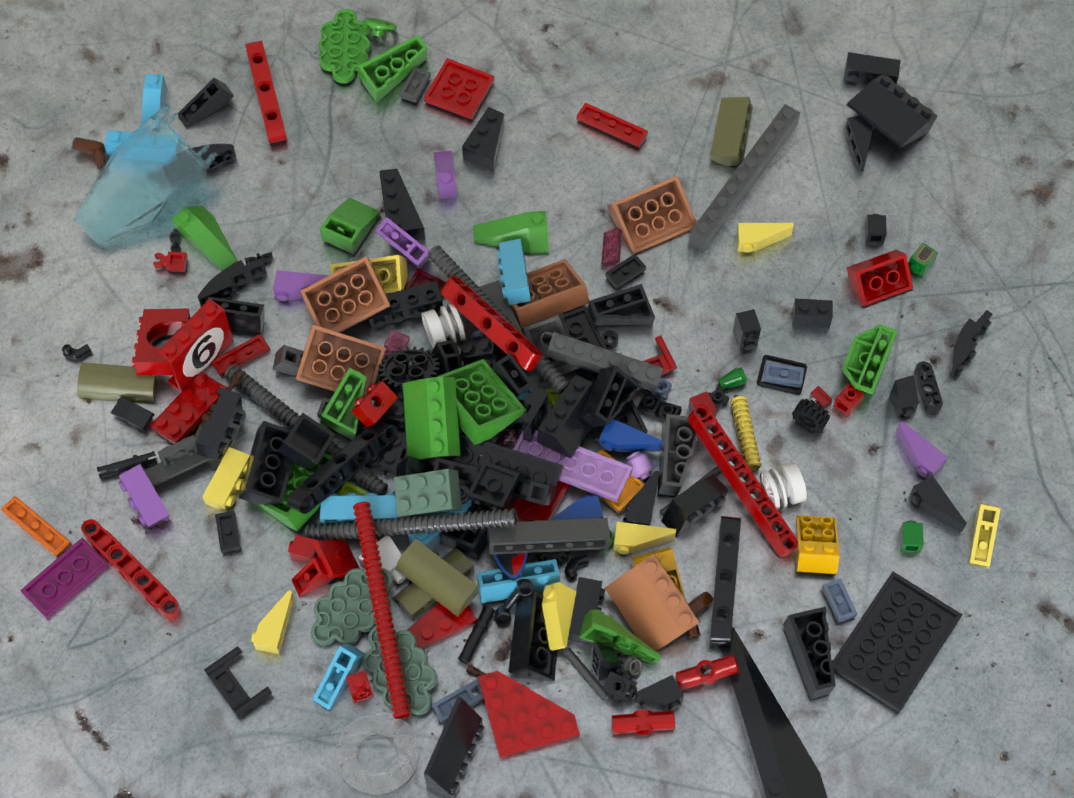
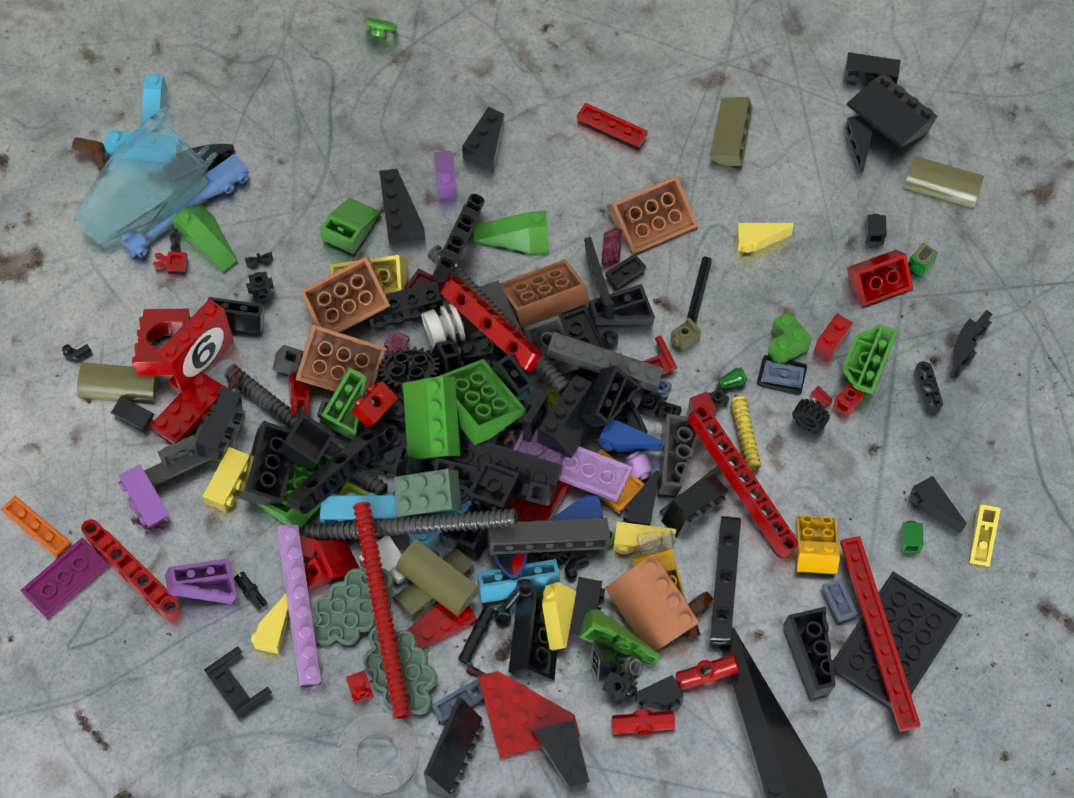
black pin [97,451,158,479] -> none
black slope [177,78,234,127] -> none
black slope [197,258,267,307] -> none
red tile [211,334,270,379] -> none
black plate [215,510,241,553] -> none
red beam [245,40,287,144] -> none
medium lavender slope [273,270,329,301] -> none
medium azure slope [312,644,365,710] -> none
bright green plate [318,9,371,84] -> none
bright green wedge [358,35,427,103] -> none
medium lavender slope [375,217,429,269] -> none
dark grey plate [400,67,431,103] -> none
red plate [424,58,495,120] -> none
medium azure brick [497,239,531,305] -> none
dark grey bar [564,648,609,699] -> none
dark grey brick [689,104,800,251] -> none
black brick [733,309,761,351] -> none
white wheel [760,462,807,510] -> none
black brick [792,298,833,328] -> none
black slope [889,375,919,417] -> none
medium lavender slope [896,421,948,478] -> none
none -> medium blue bar [122,154,249,258]
none -> medium lavender wedge [165,558,237,604]
none -> black pin [234,571,267,610]
none -> black brick [246,272,274,302]
none -> lavender plate [277,525,321,685]
none -> red hinge [288,373,310,416]
none -> black beam [433,194,485,282]
none -> black wedge [532,720,590,788]
none -> black tile [584,237,615,320]
none -> clear plate [637,531,676,555]
none -> olive brick [670,317,701,351]
none -> black axle [687,256,712,322]
none -> bright green brick [767,311,812,364]
none -> red brick [814,313,853,360]
none -> red plate [840,536,921,732]
none -> olive brick [904,156,984,209]

